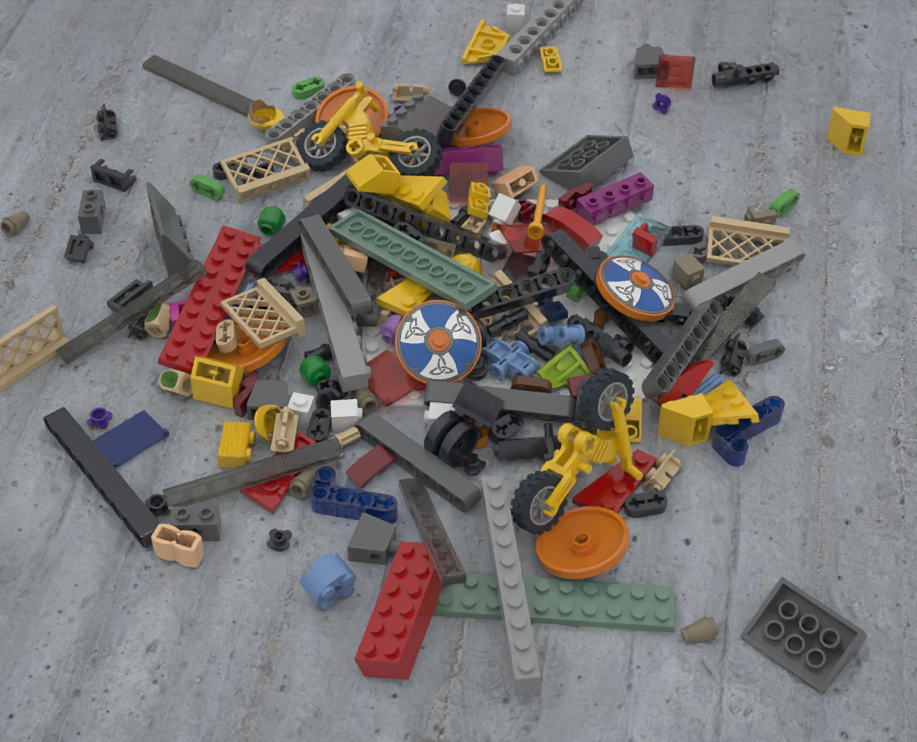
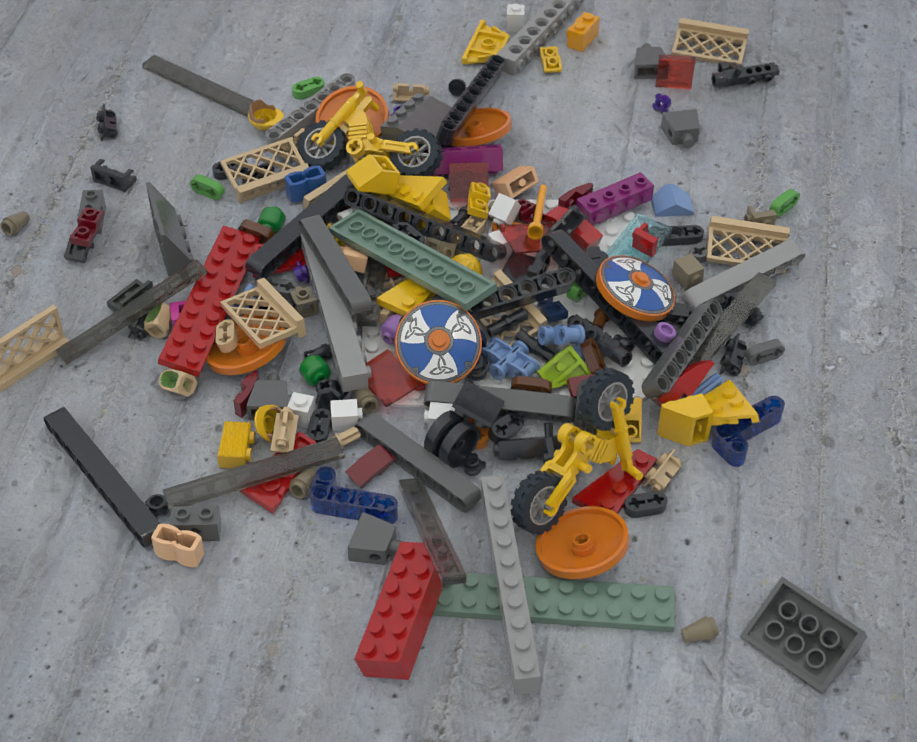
dark purple plate [87,407,113,429] -> none
clear blue piece [93,410,170,468] -> none
yellow slope [191,356,244,409] -> none
black plate [267,529,292,552] -> none
medium blue brick [300,553,356,611] -> none
dark grey slope [539,135,634,190] -> none
yellow slope [826,107,871,156] -> none
none -> dark red slope [69,207,104,247]
none -> reddish brown beam [238,219,275,244]
none -> blue brick [284,166,326,203]
none -> black hinge [545,204,587,235]
none -> light orange brick [566,12,600,52]
none -> medium blue slope [651,184,694,217]
none -> medium lavender tile [654,322,676,343]
none -> dark grey torso [661,109,700,148]
none -> tan fence [671,18,749,65]

